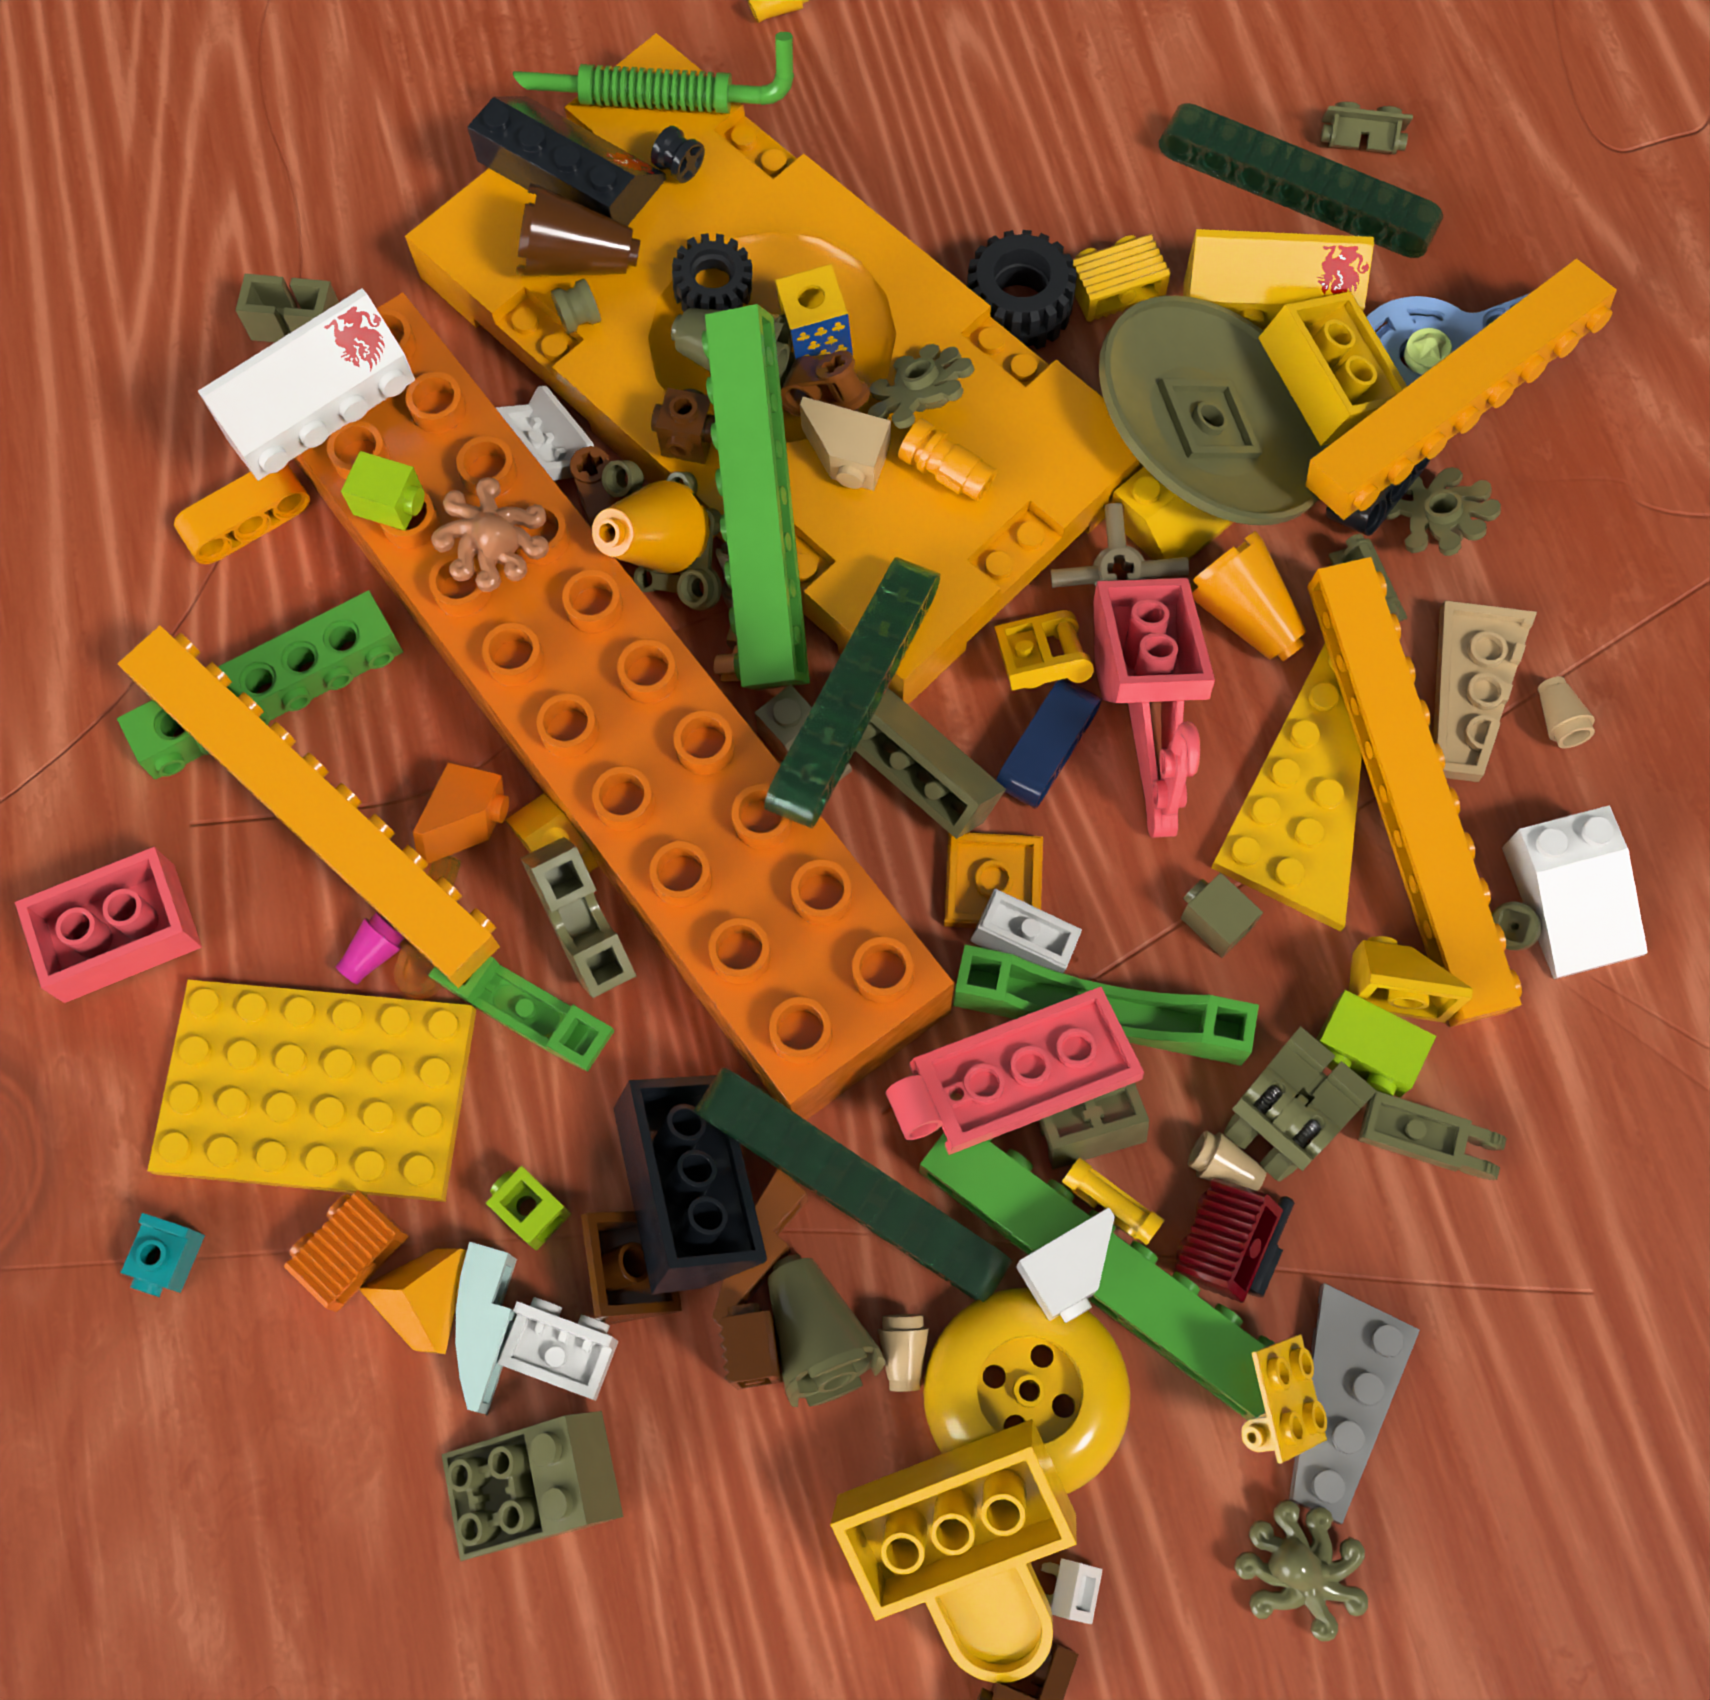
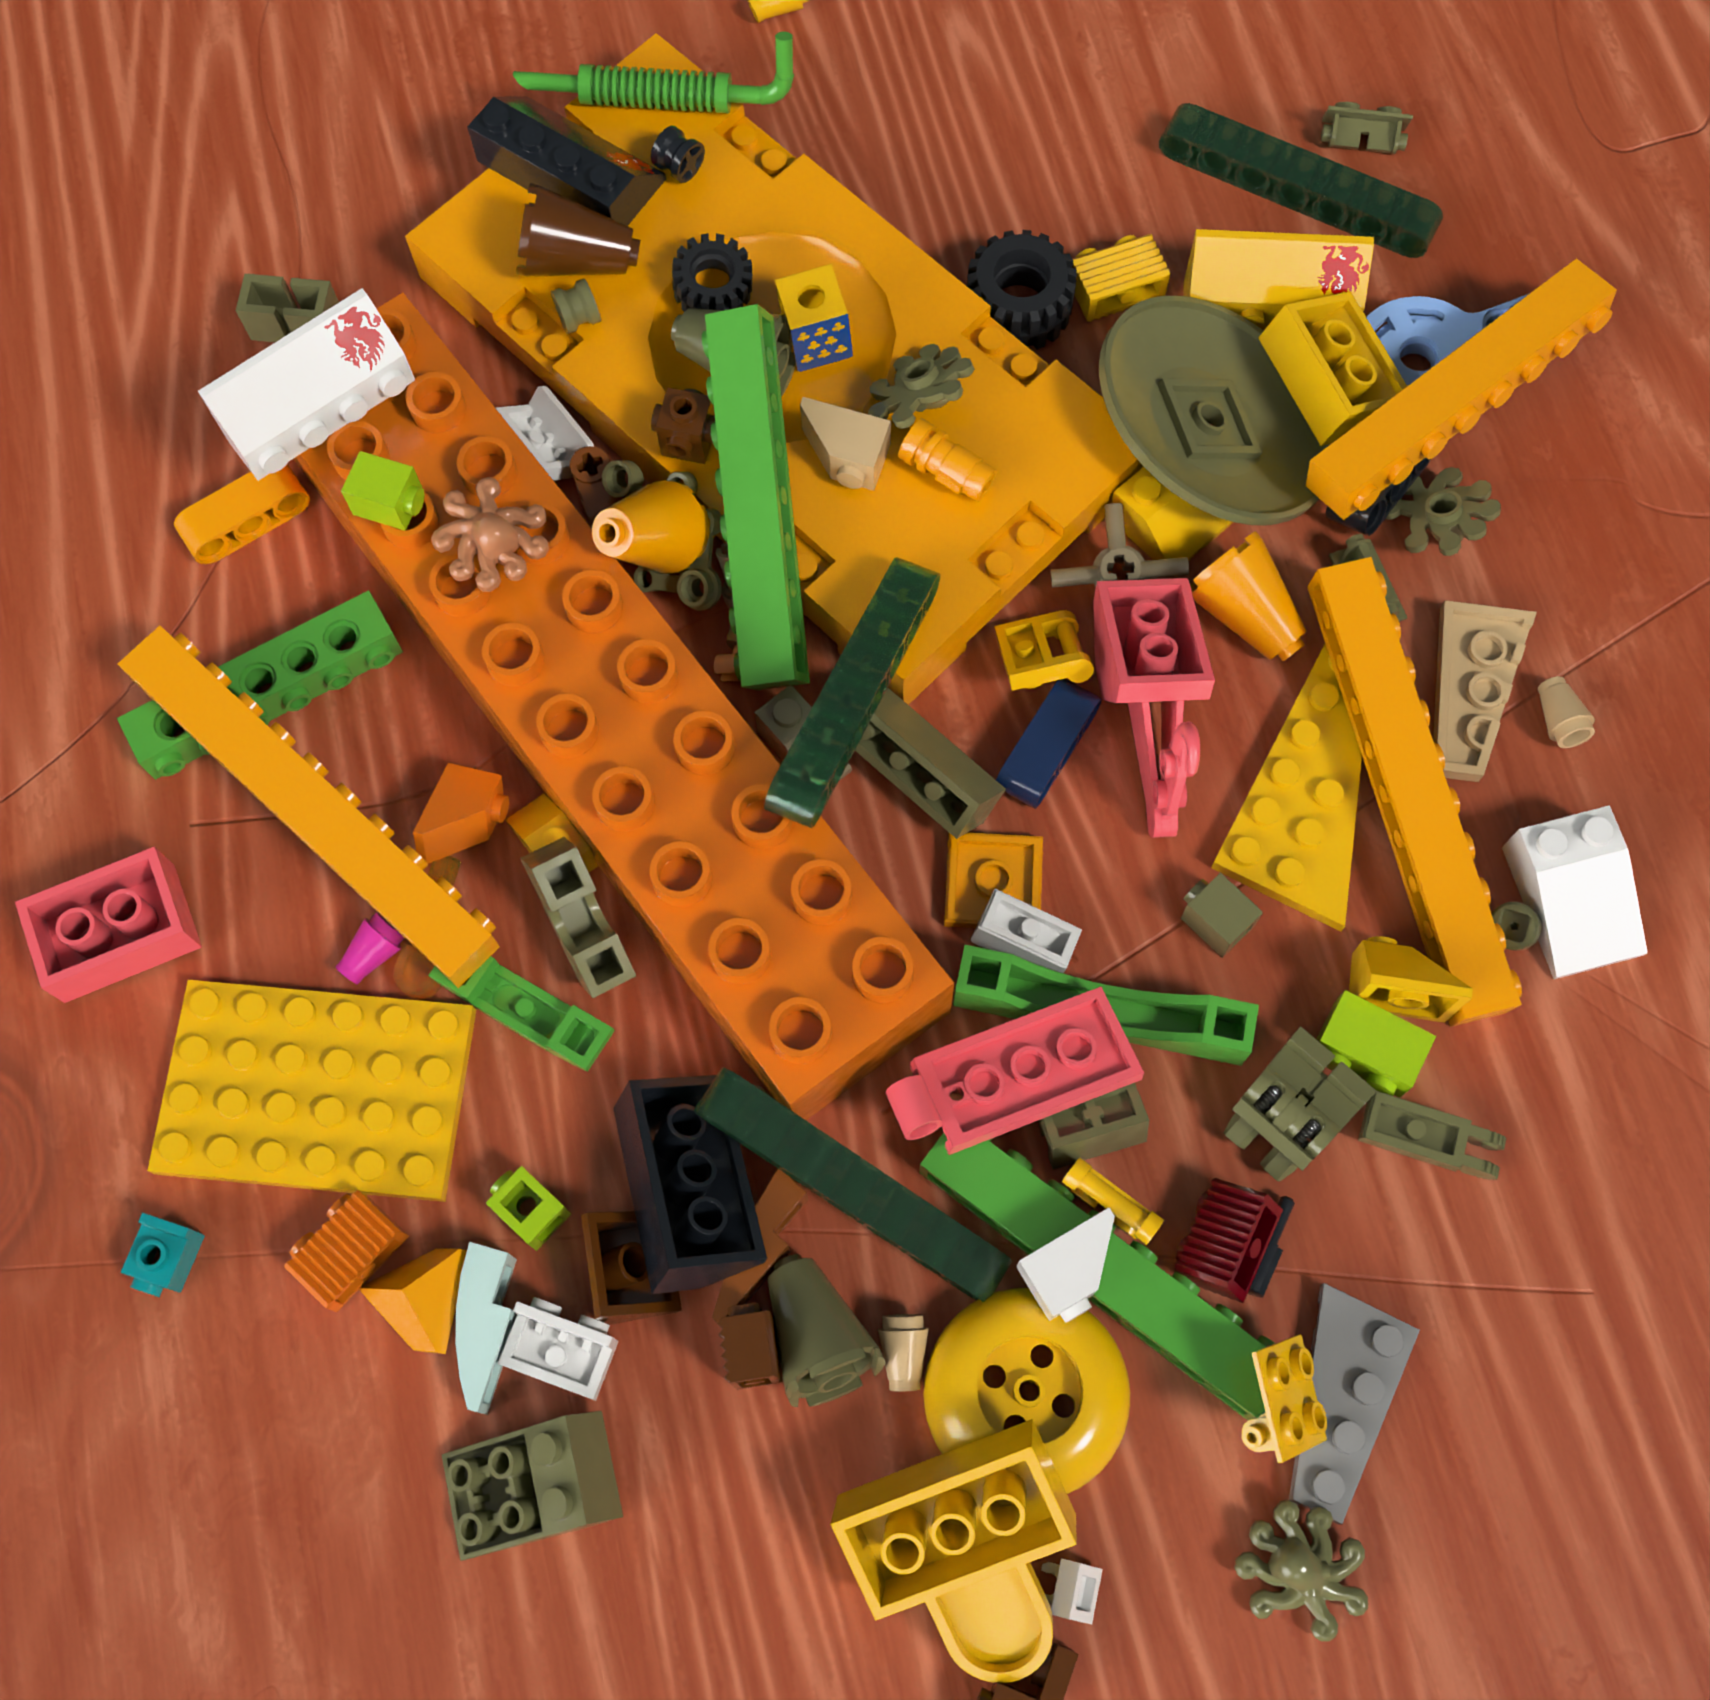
dark orange piece [781,350,871,417] -> none
tan cone [1187,1131,1267,1191] -> none
yellowish green tile [1404,328,1452,375] -> none

